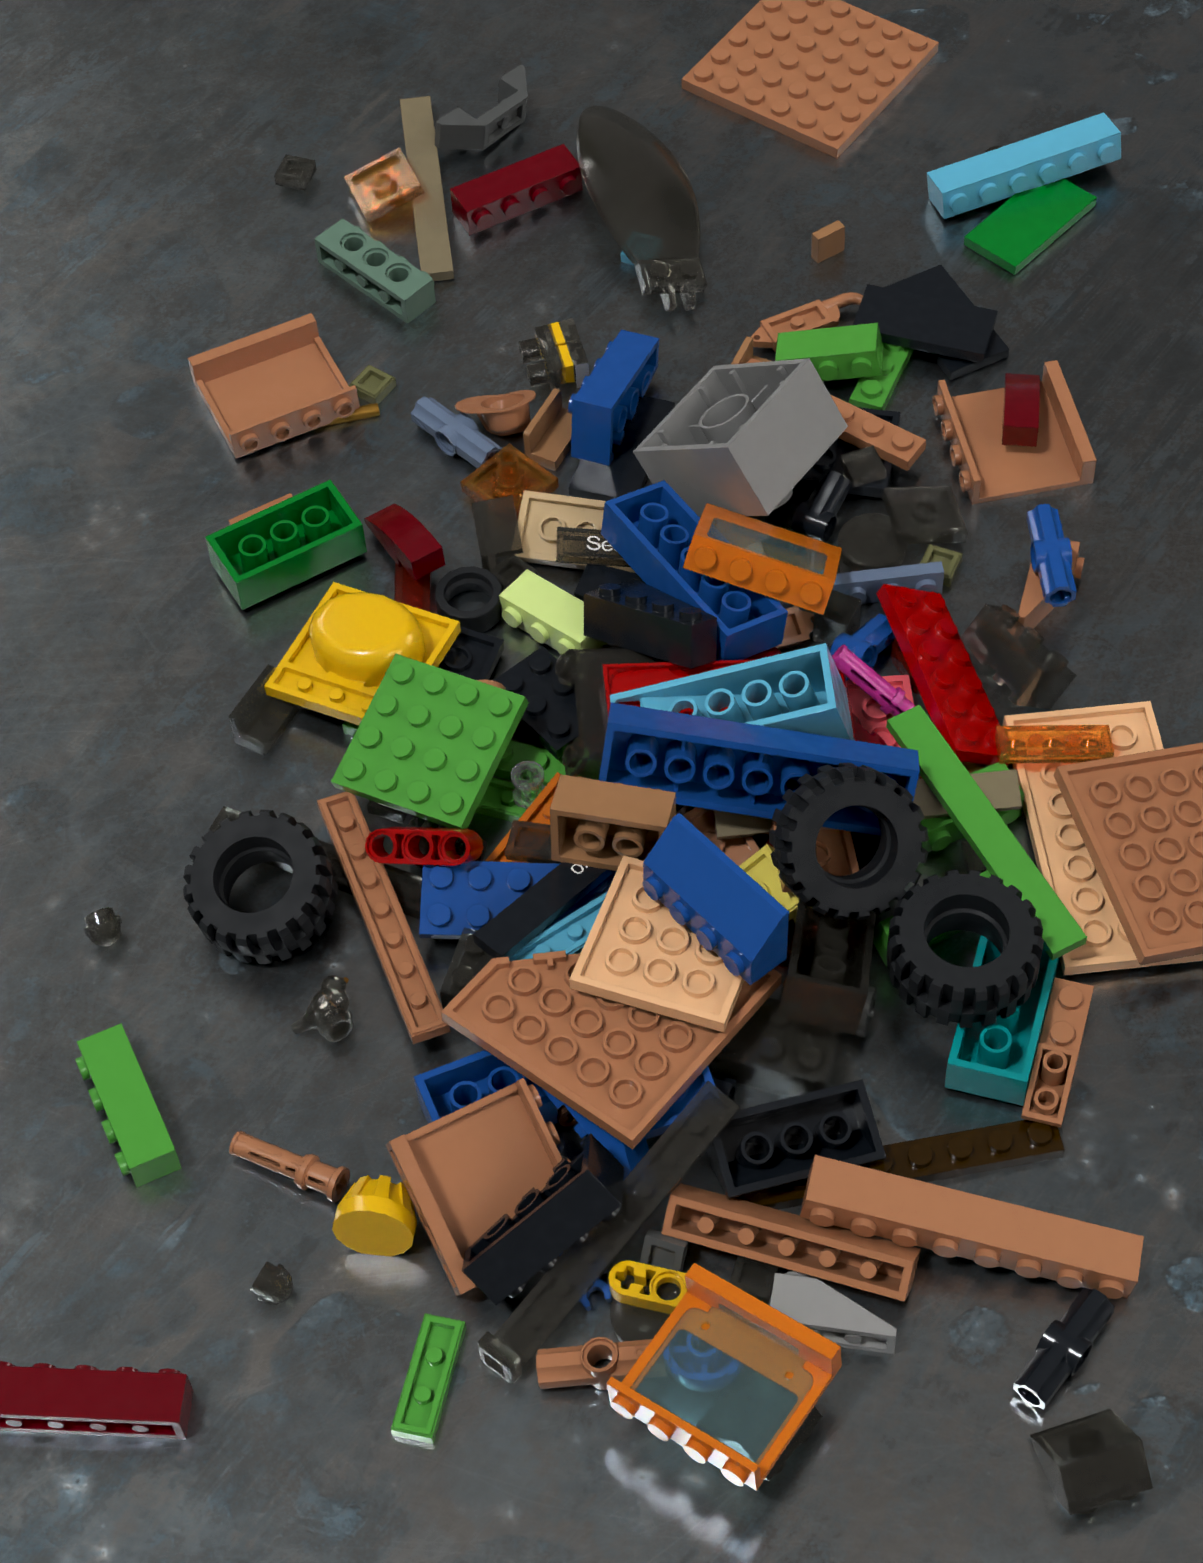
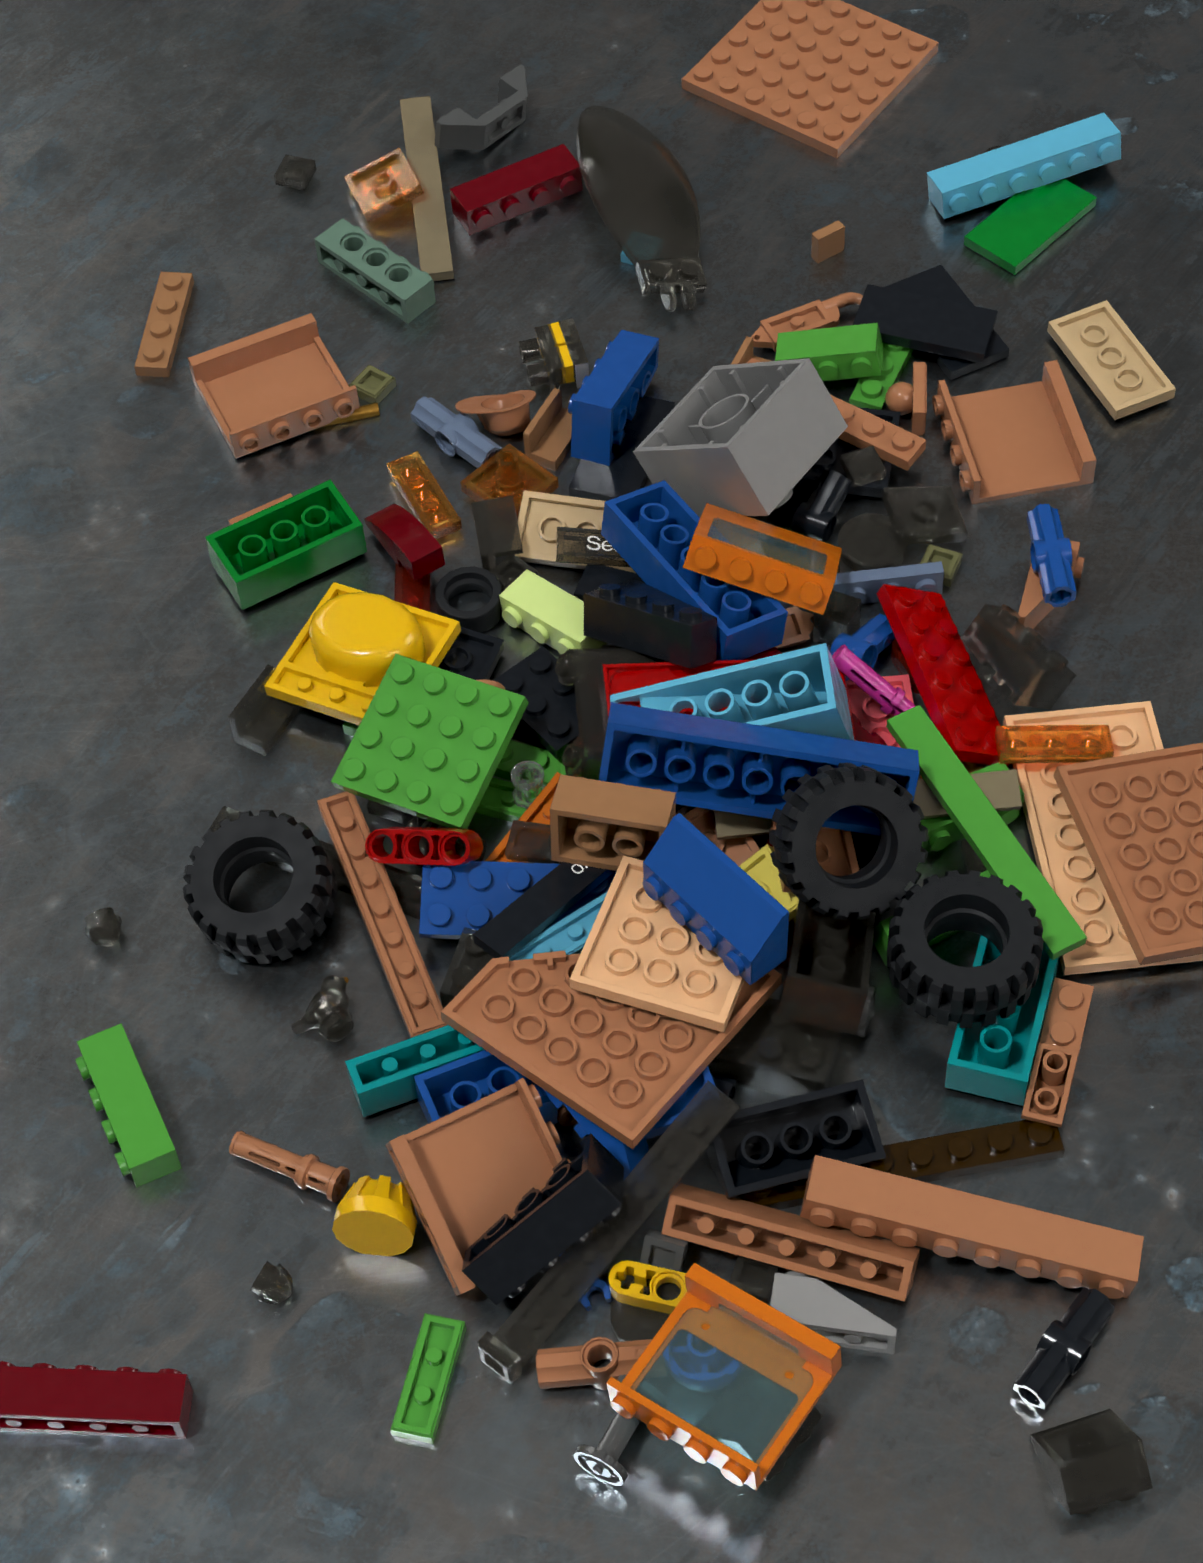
dark red slope [1002,373,1040,447] -> none
none -> medium nougat plate [134,271,194,377]
none -> teal brick [345,1025,485,1117]
none -> clear orange plate [386,451,462,539]
none -> dark grey hose [573,1375,668,1486]
none -> nougat tile [885,362,927,436]
none -> tan plate [1047,300,1176,420]

